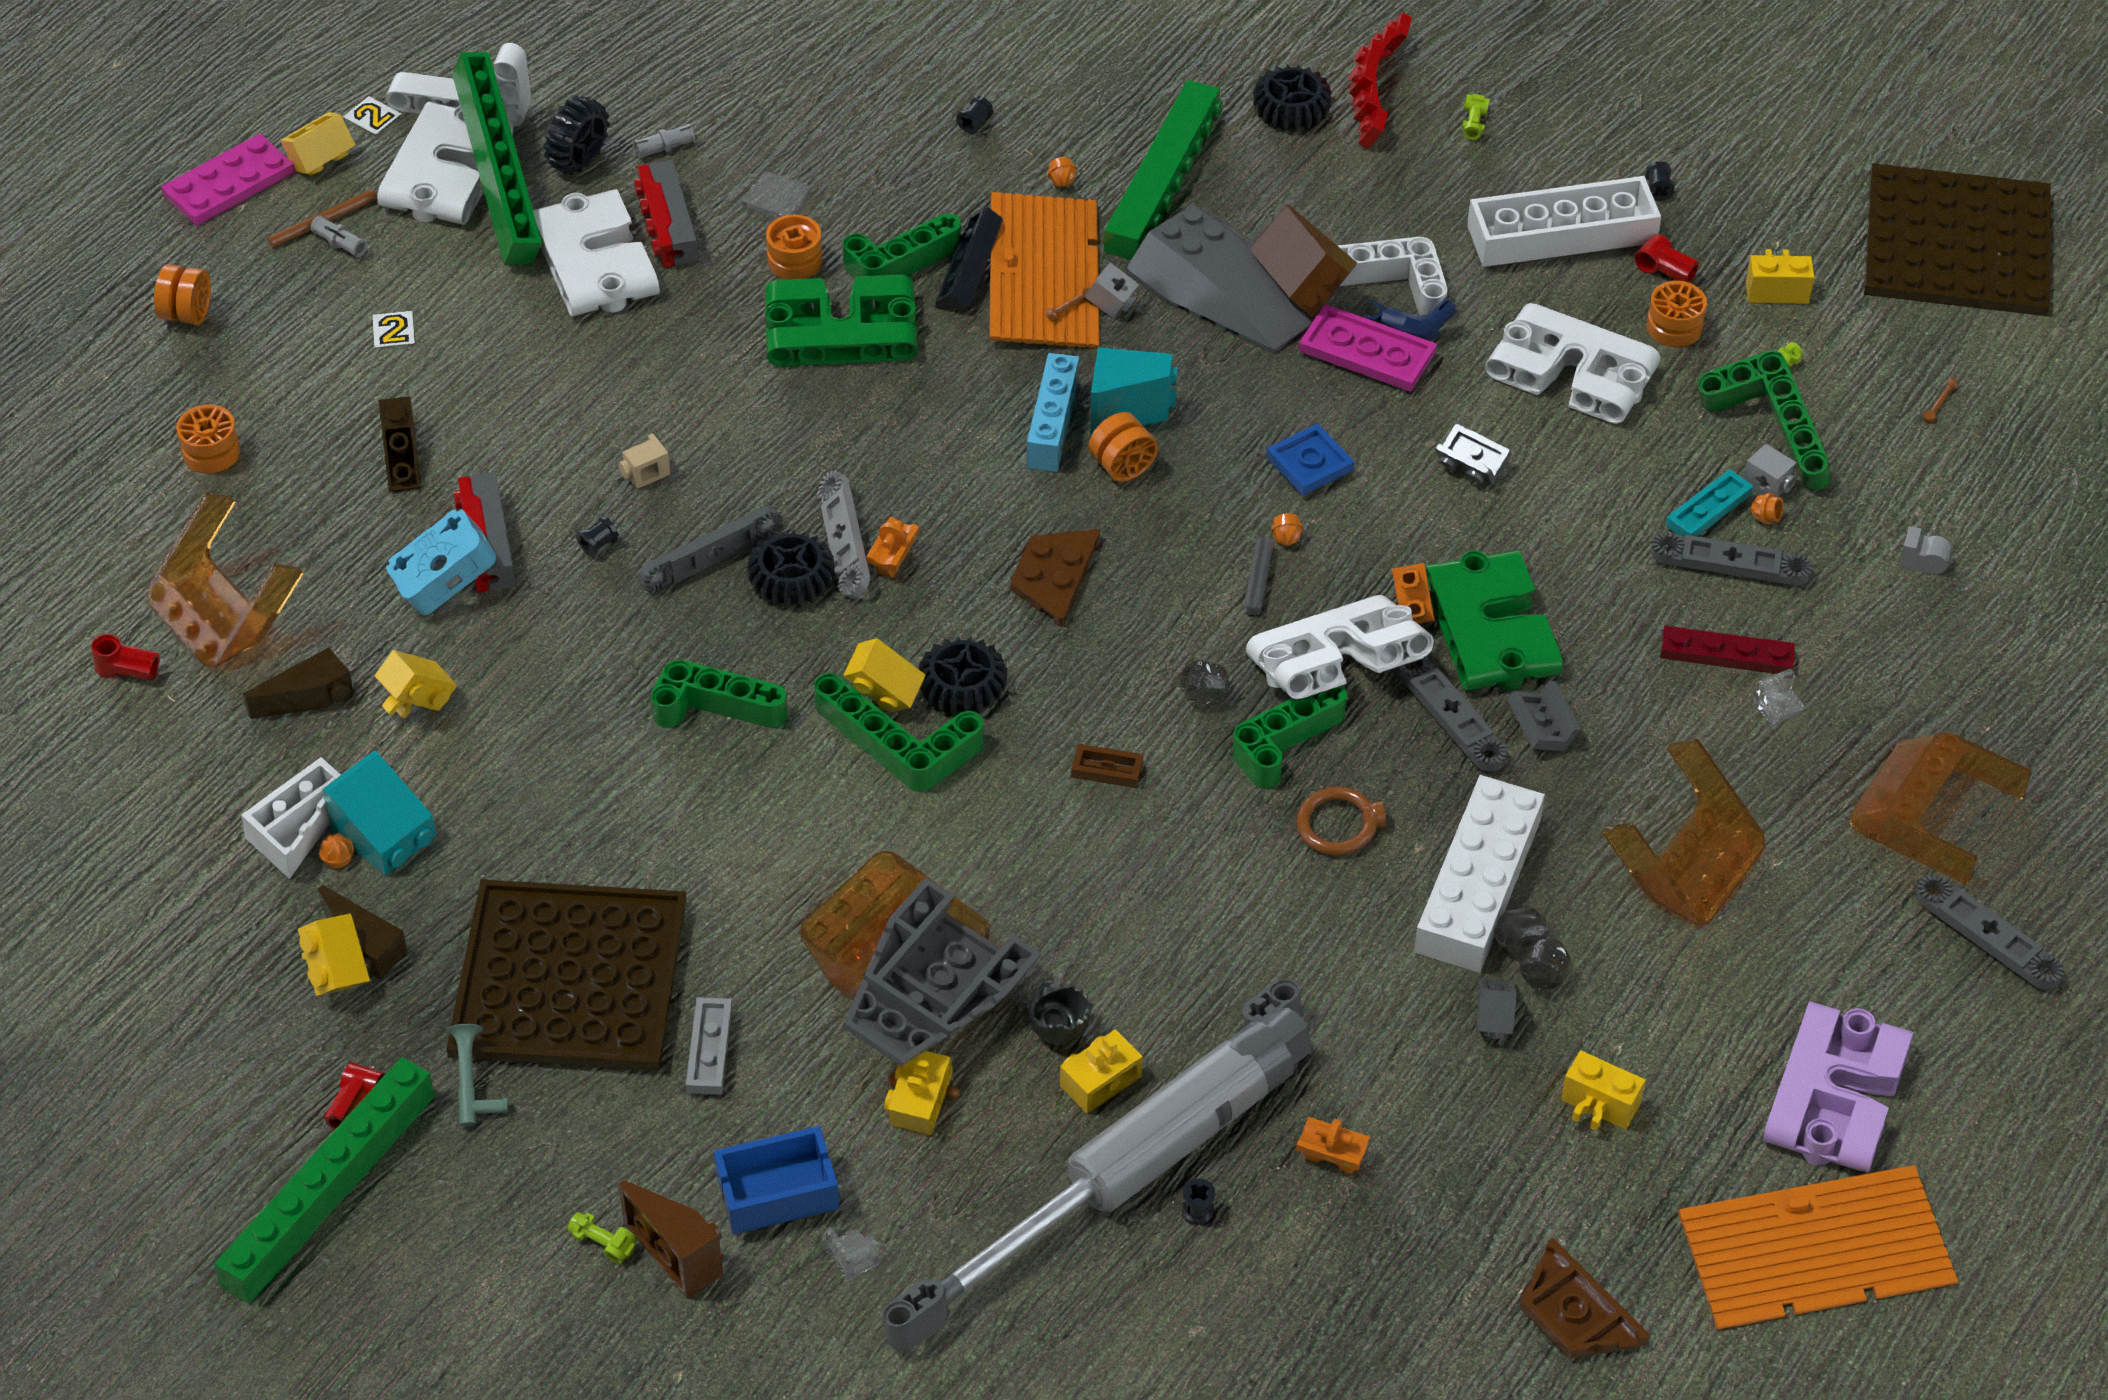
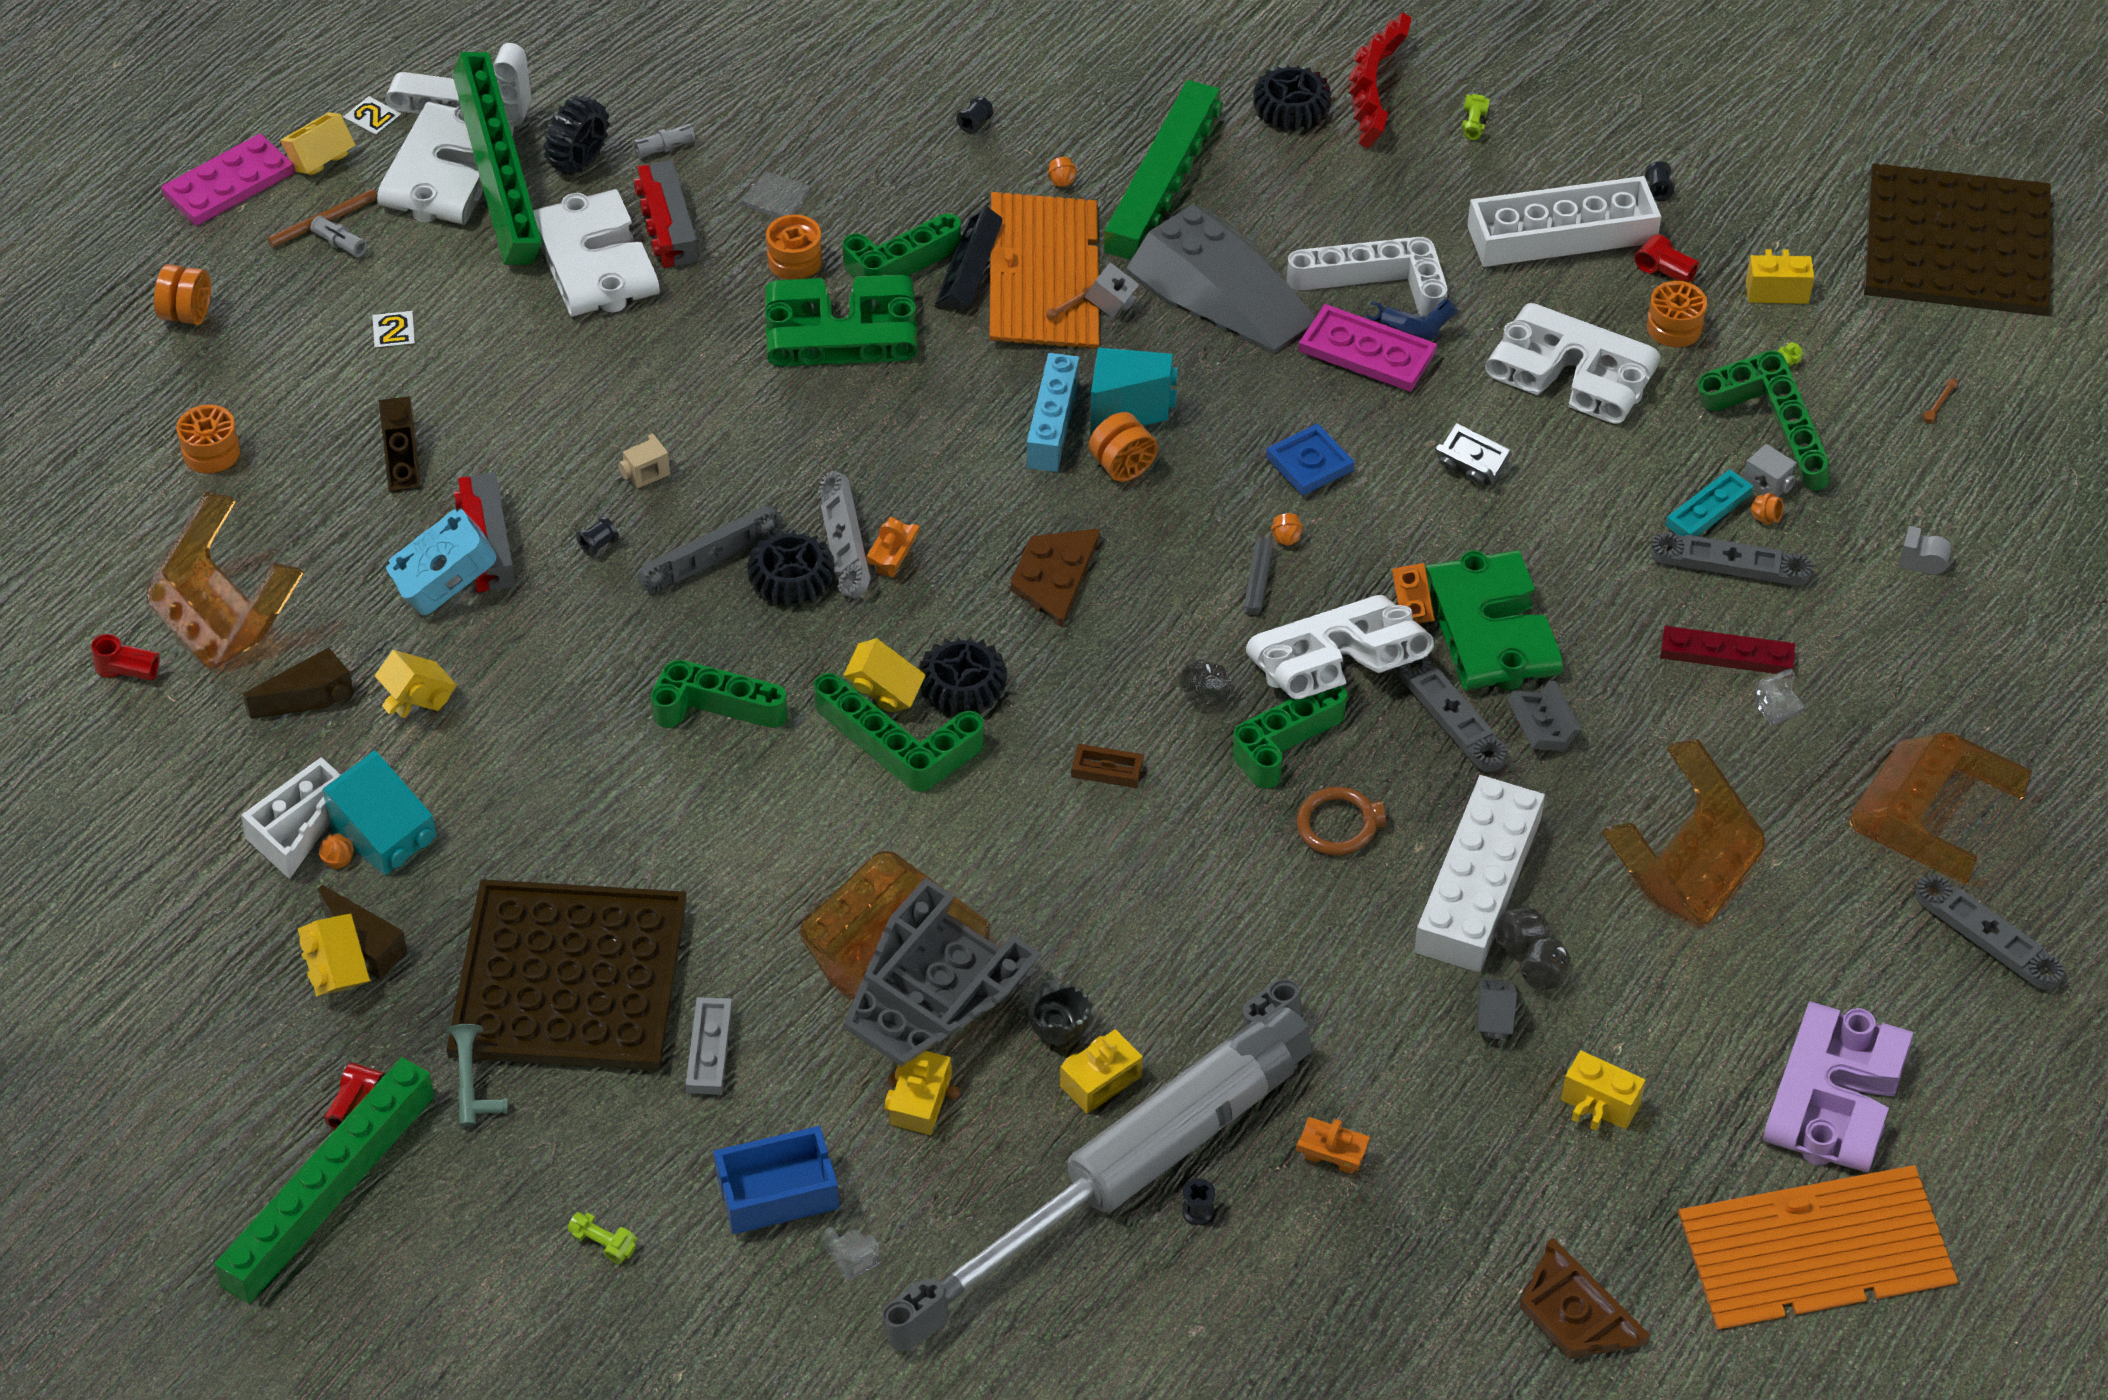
reddish brown slope [618,1180,724,1299] -> none
reddish brown slope [1250,204,1358,317] -> none

